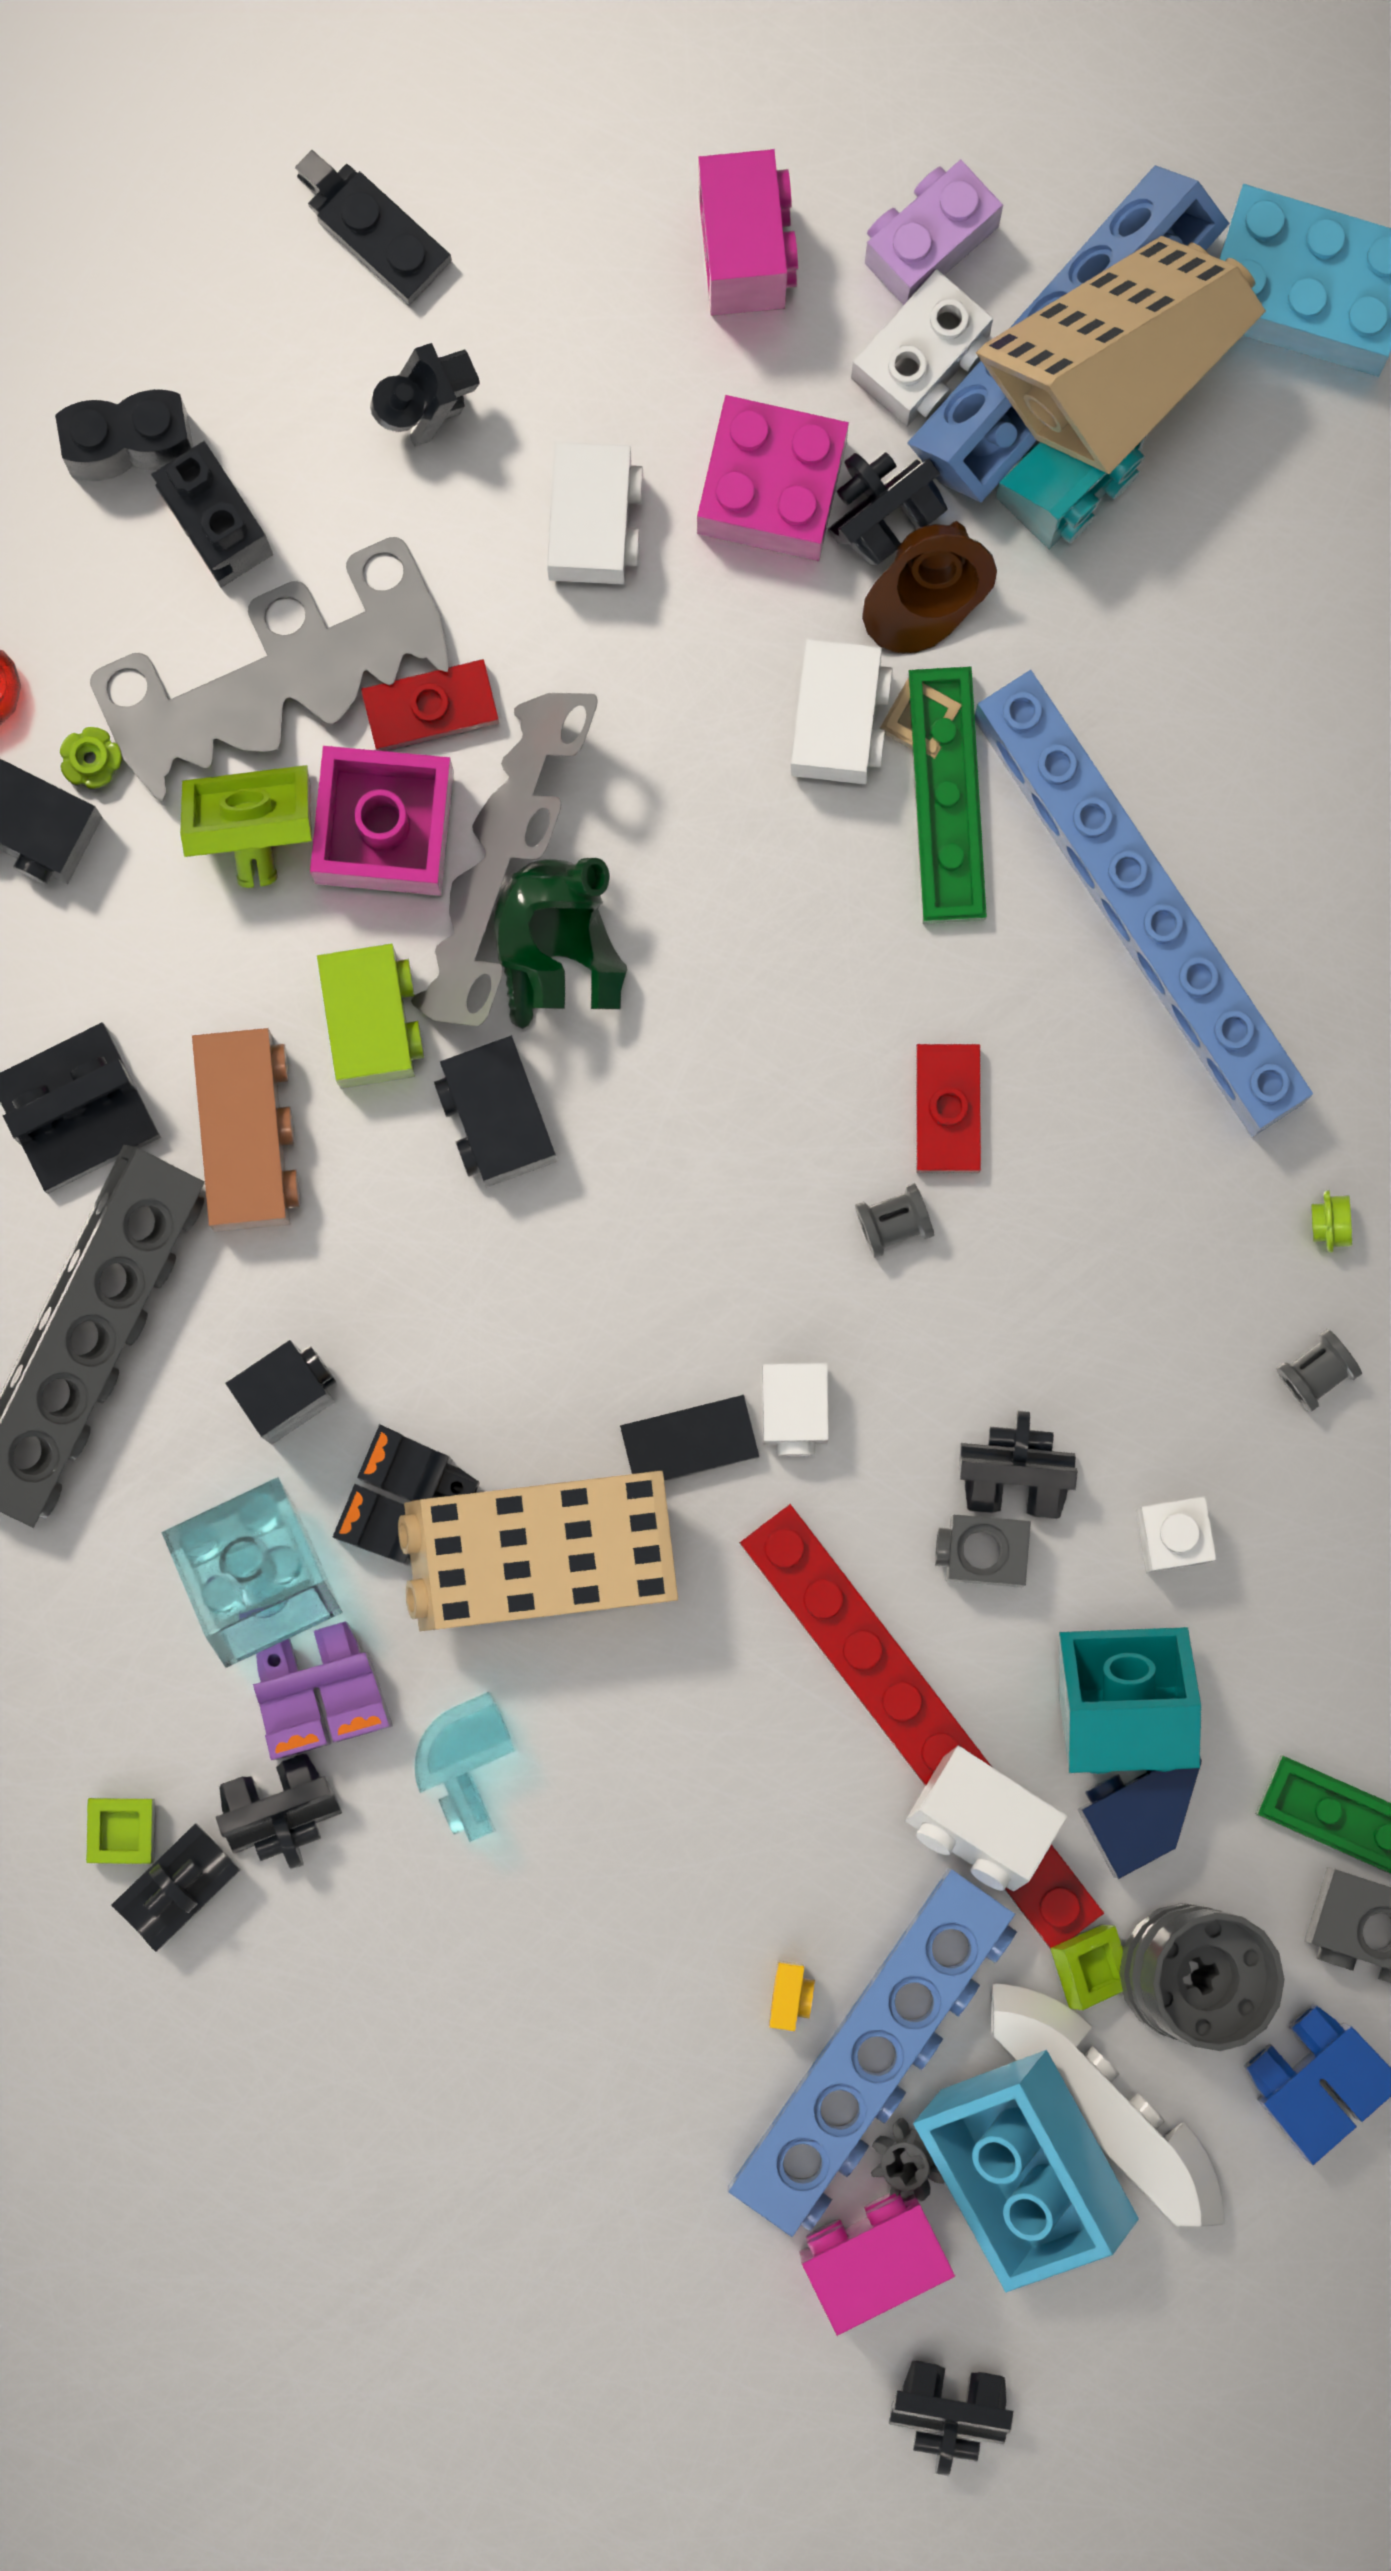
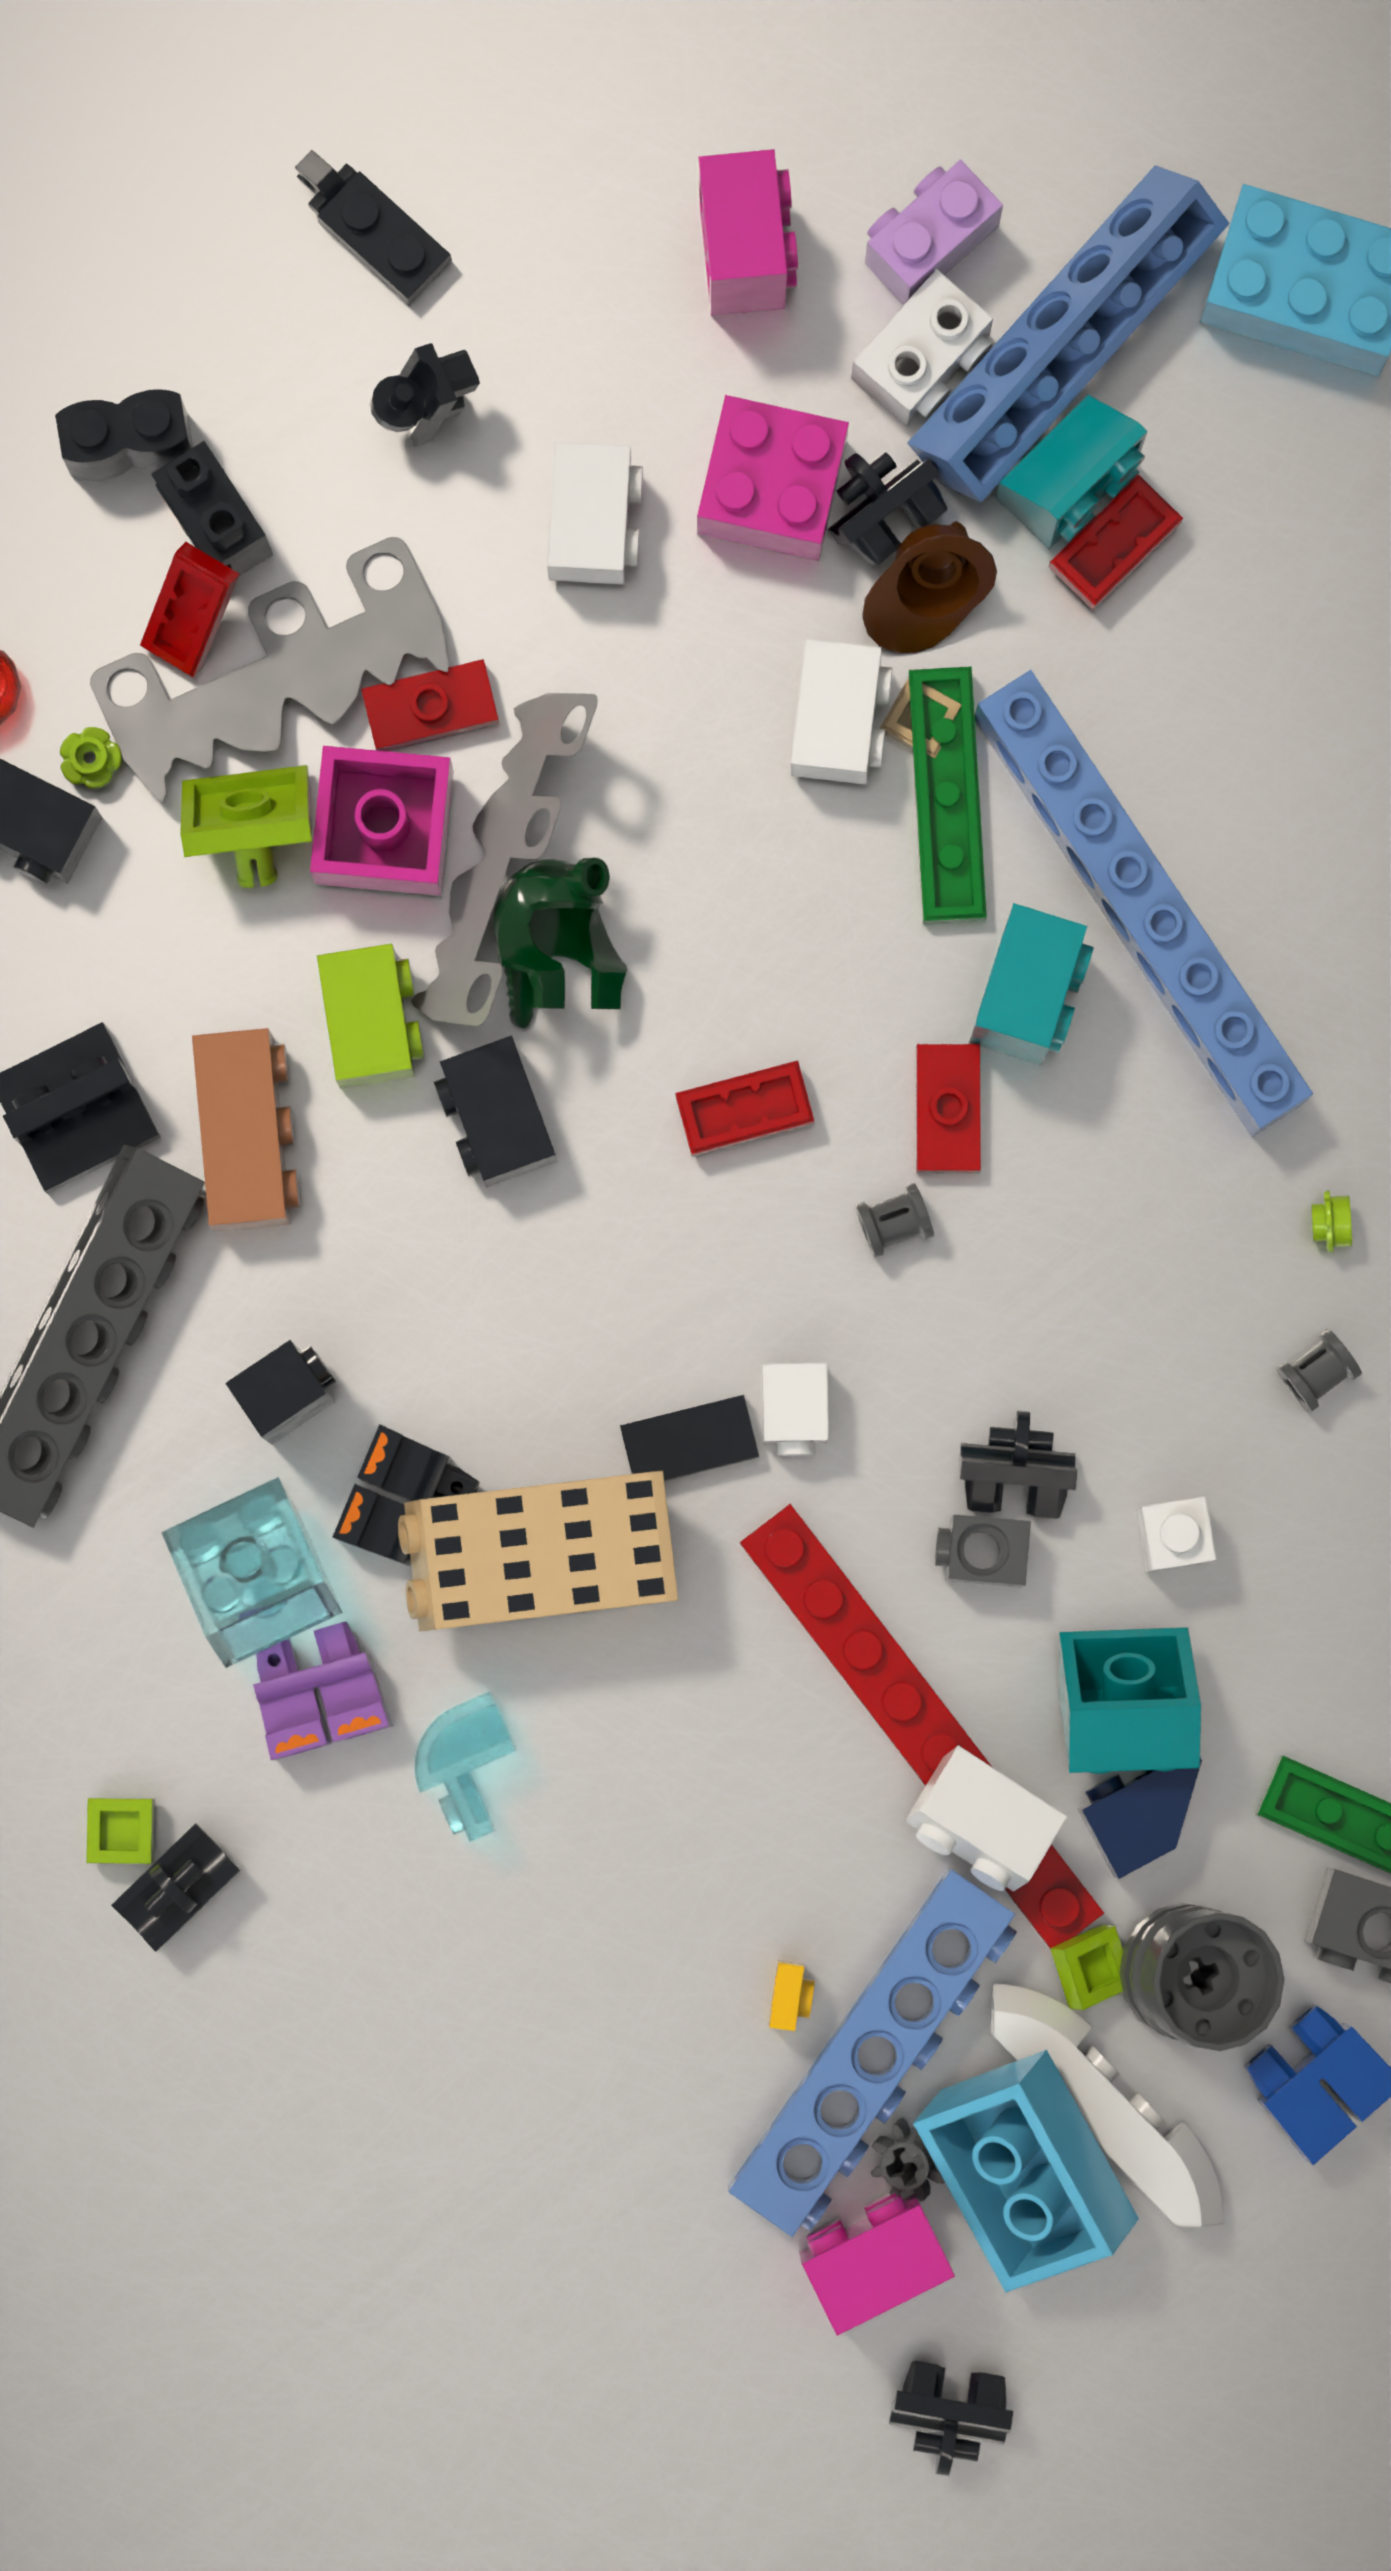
black hips [215,1754,342,1870] -> none
tan slope [976,236,1266,474] -> none
none -> red plate [140,542,240,677]
none -> red plate [675,1060,815,1157]
none -> teal brick [969,903,1094,1065]
none -> red plate [1048,474,1183,610]

